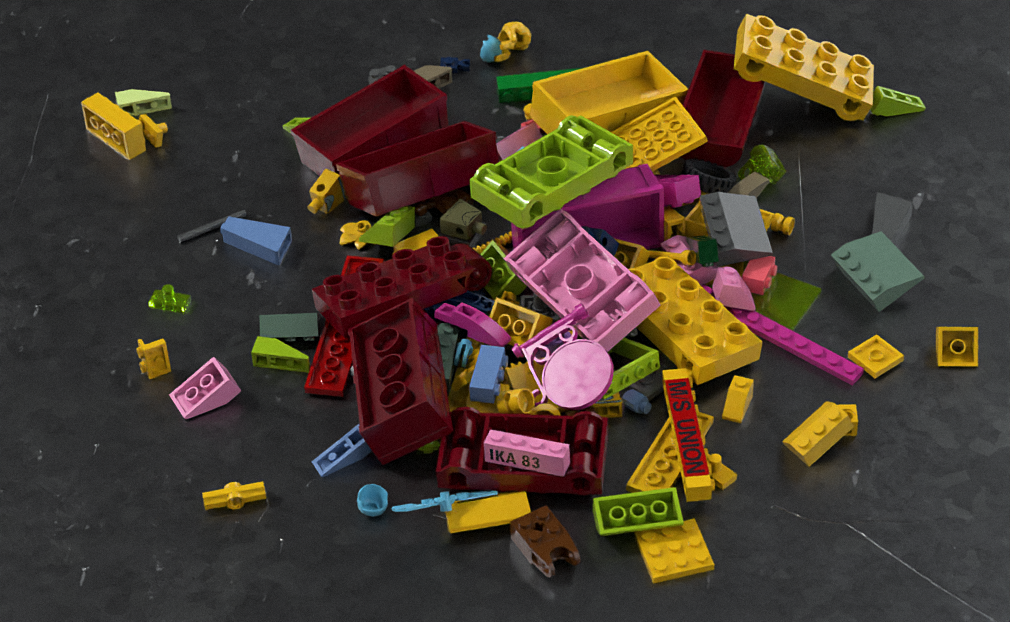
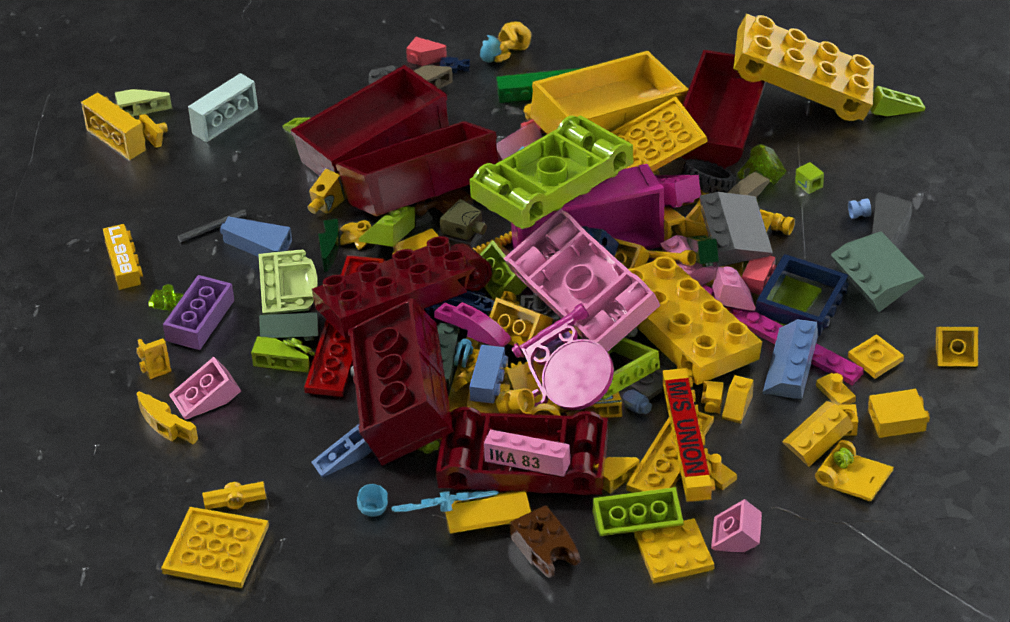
none -> yellow brick [103,224,143,290]
none -> yellow slope [136,391,198,444]
none -> yellow plate [161,507,269,588]
none -> medium lavender brick [163,275,234,350]
none -> light aqua brick [188,73,258,142]
none -> yellowish green slope [258,250,318,315]
none -> lime plate [283,338,315,356]
none -> dark green slope [318,219,340,272]
none -> coral slope [406,37,447,66]
none -> yellow slope [595,457,640,493]
none -> yellow brick [701,381,724,413]
none -> bright pink slope [711,499,762,553]
none -> dark blue window [755,254,850,336]
none -> medium blue slope [763,319,818,399]
none -> lime brick [795,162,824,194]
none -> yellow door [815,440,894,501]
none -> yellow tile [816,373,856,405]
none -> lime bush [833,448,854,469]
none -> light blue wheel [848,198,871,219]
none -> yellow brick [868,389,930,438]

